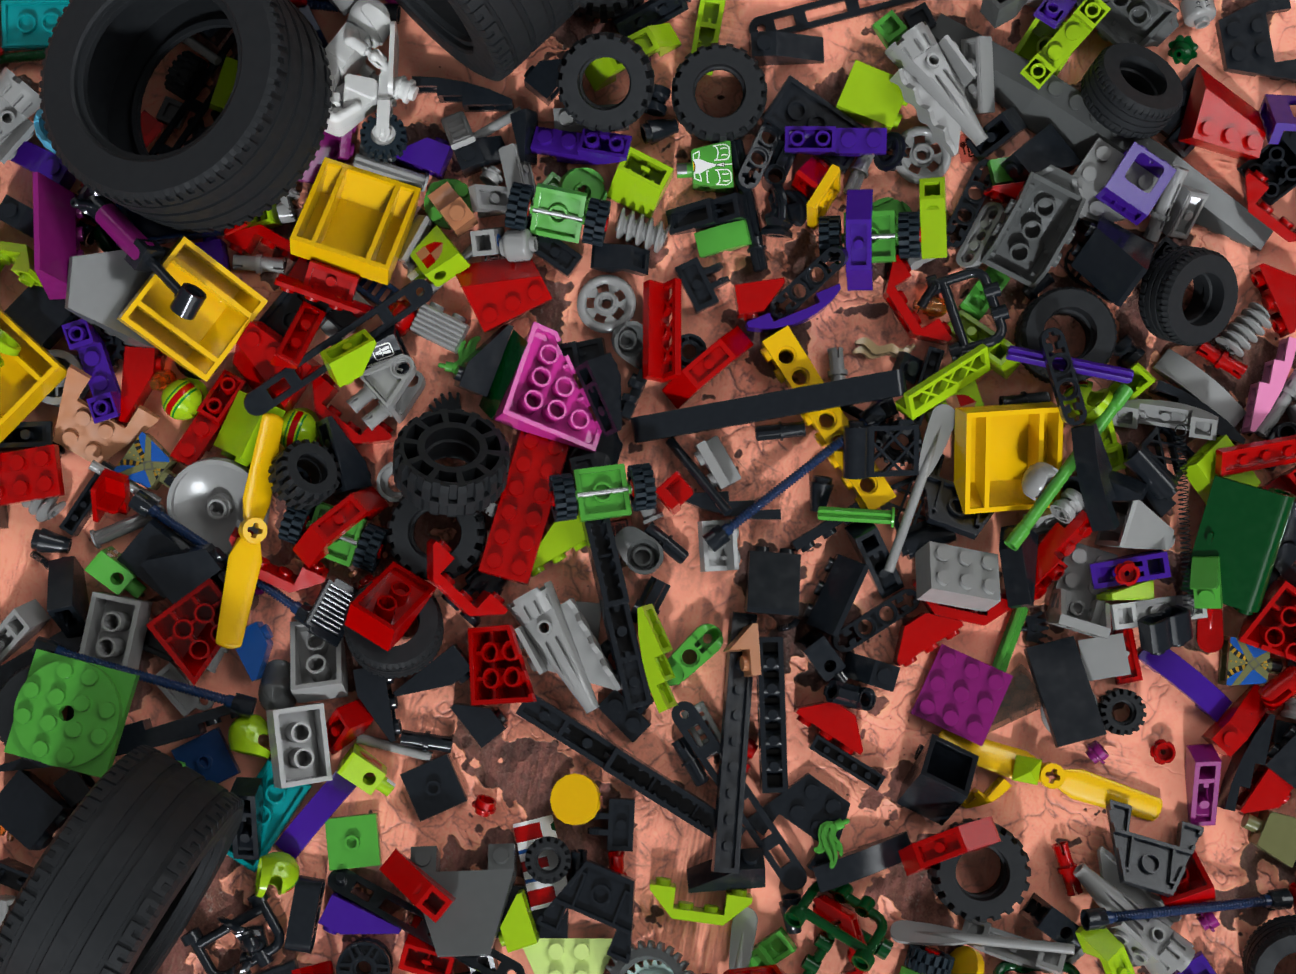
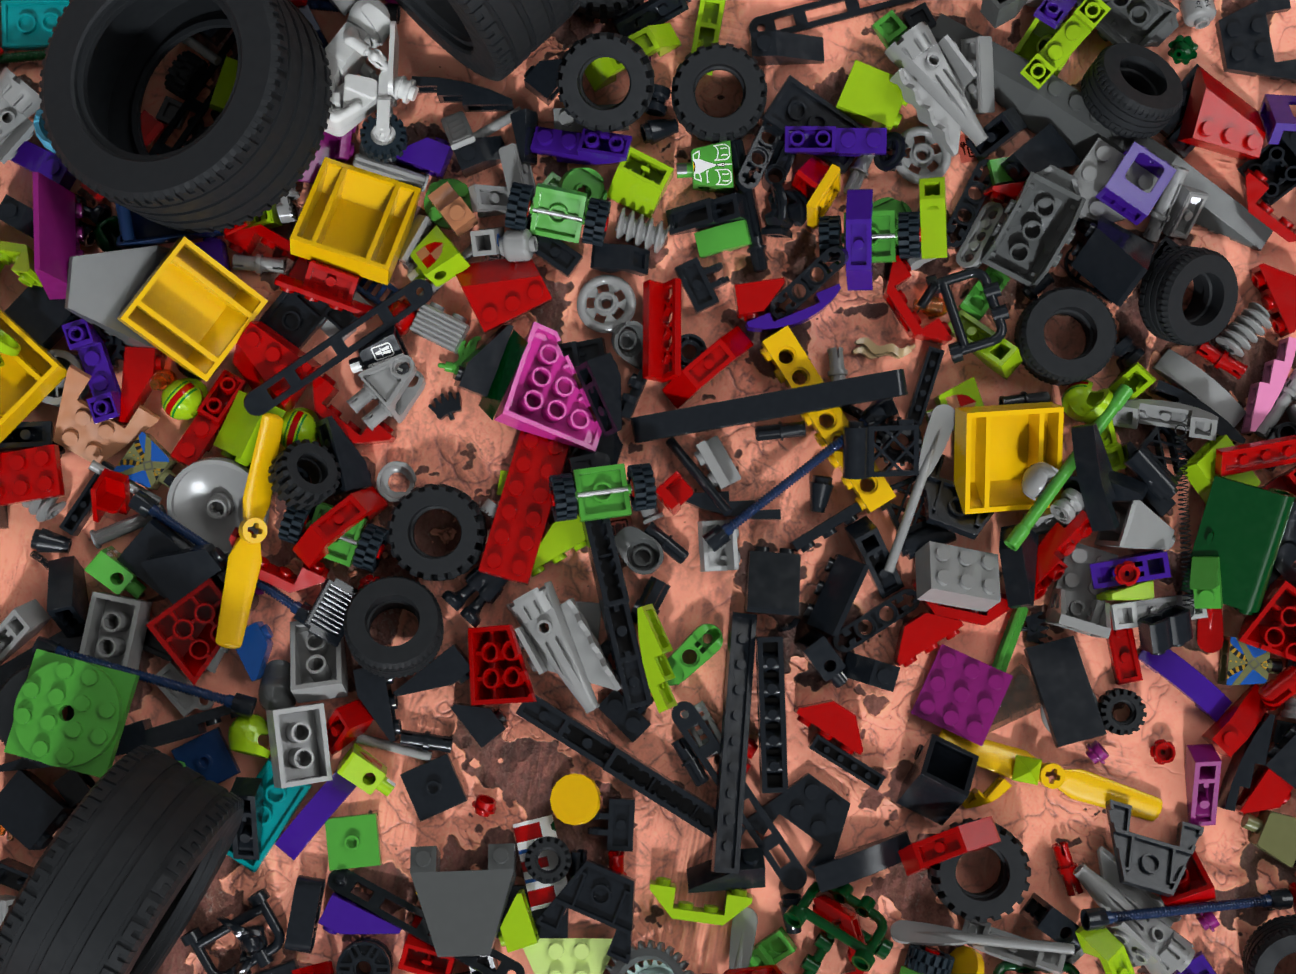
black piece [70,185,207,320] -> none
lime helmet [255,852,300,898] -> none
red slope [270,300,326,369] -> none
lime slope [320,329,377,387] -> none
red slope [344,561,436,651] -> none
red slope [379,848,456,923] -> none
black tyre [393,408,510,517] -> none
red slope [427,538,509,616] -> none
light grey plate [479,165,503,186] -> none
nougat slope [723,623,761,677] -> none
bright green piece [814,818,850,869] -> none
bright green axle [817,506,895,528] -> none
black piece [823,680,876,711] -> none
black plate [892,351,923,384] -> none
lime fence [895,343,991,420] -> none
dark purple axle [1006,345,1134,384] -> none
black beam [1039,327,1087,426] -> none
light grey piece [1078,633,1131,681] -> none

